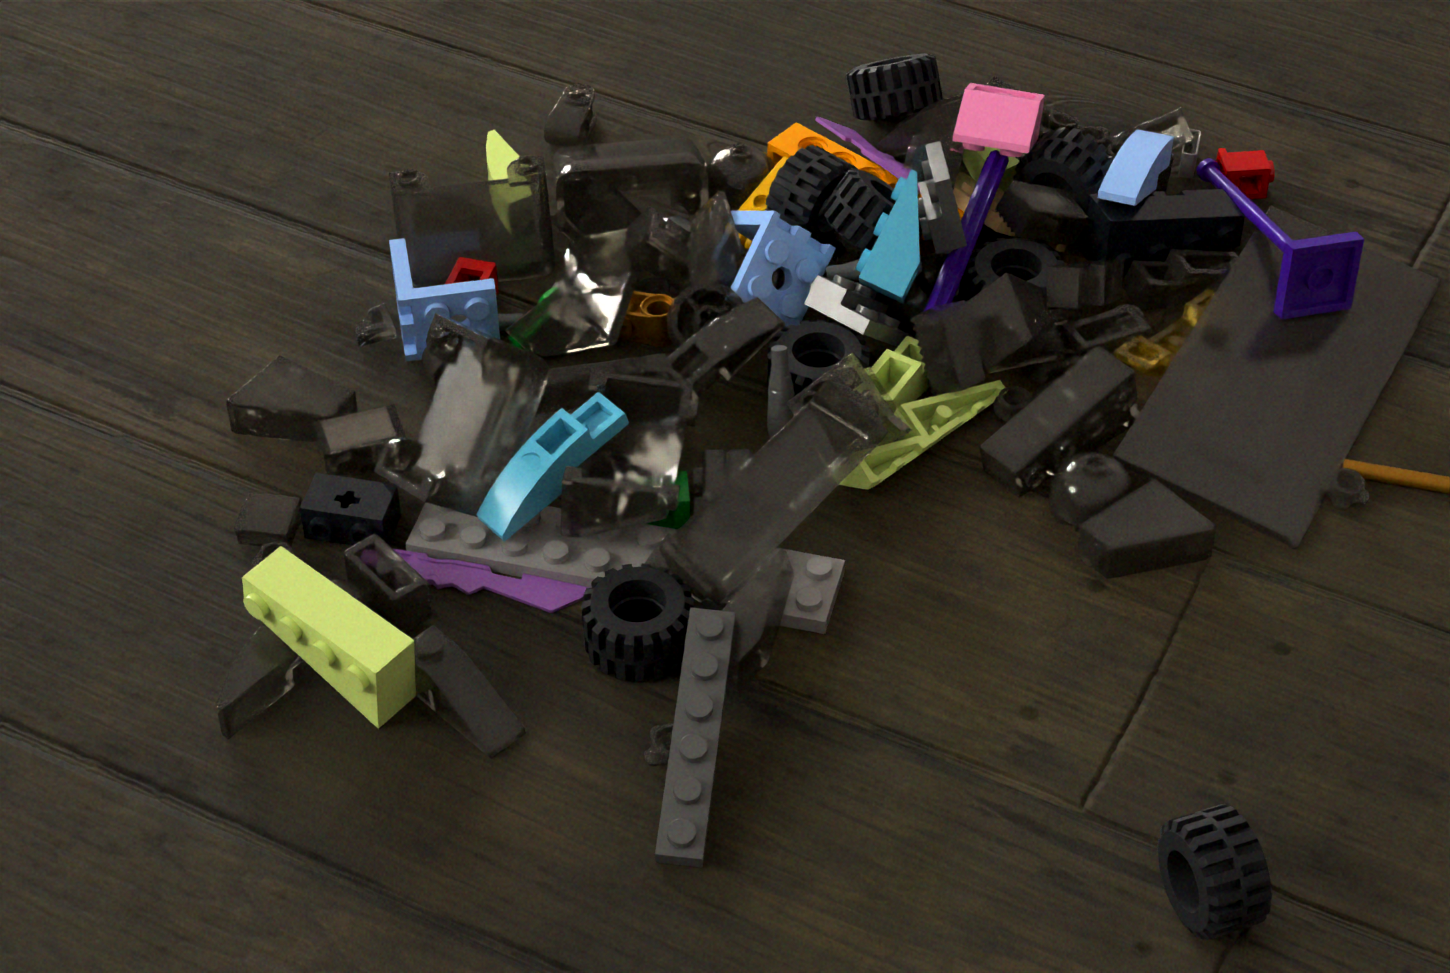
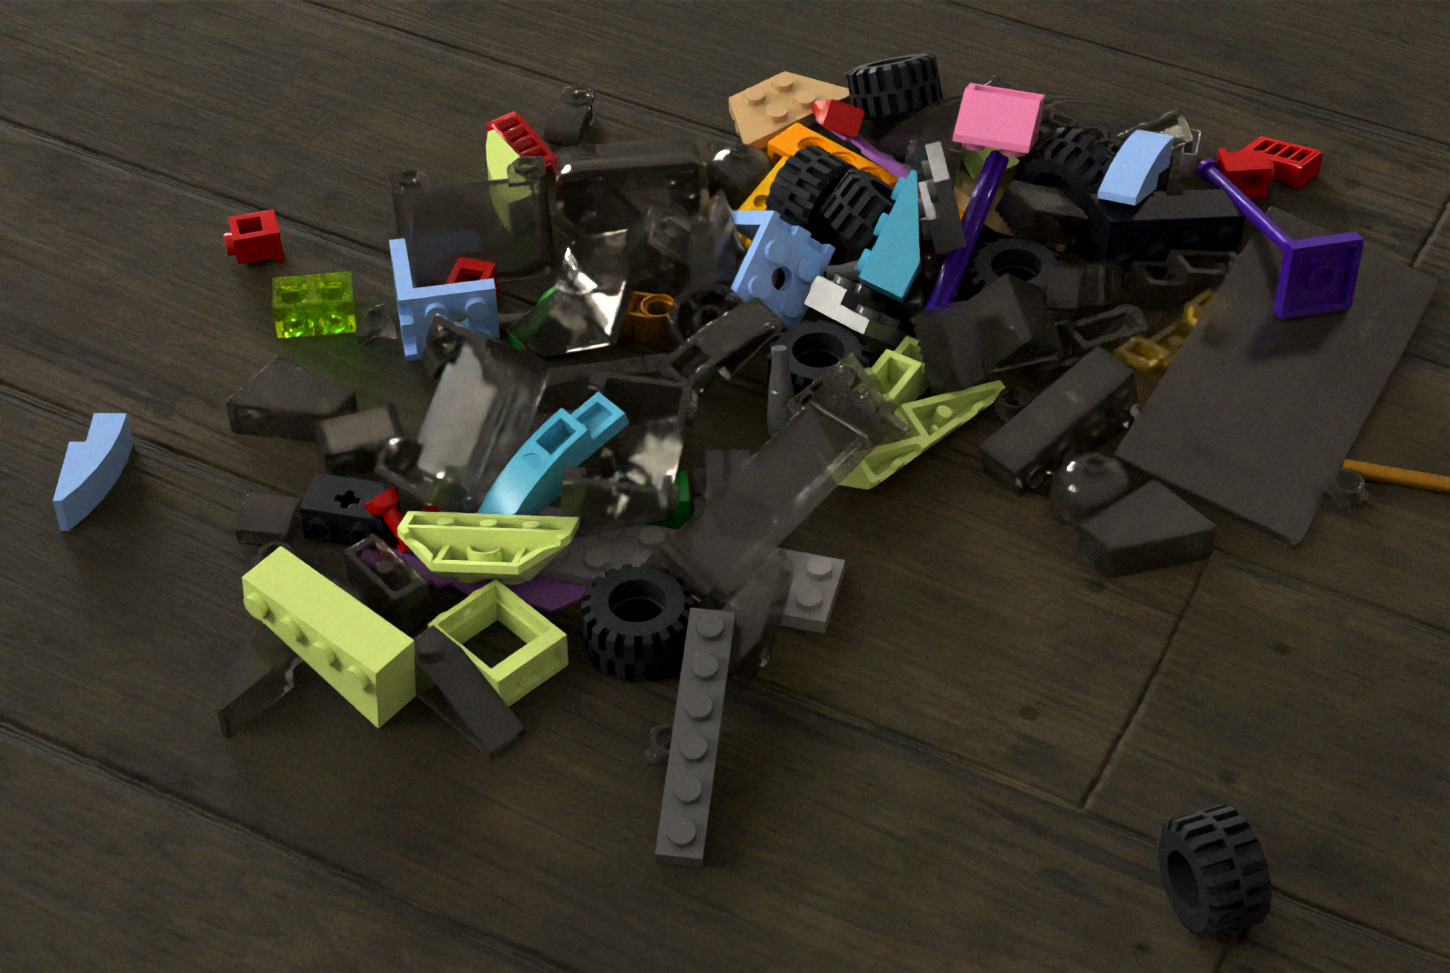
none -> light blue slope [53,413,134,531]
none -> red brick [223,209,284,264]
none -> clear neon green brick [273,271,357,338]
none -> red piece [364,486,441,553]
none -> yellowish green wedge [397,511,579,585]
none -> yellowish green window [427,579,569,712]
none -> red slope [486,111,560,180]
none -> tan wing [729,71,852,156]
none -> red slope [811,99,865,138]
none -> red slope [1239,136,1323,190]

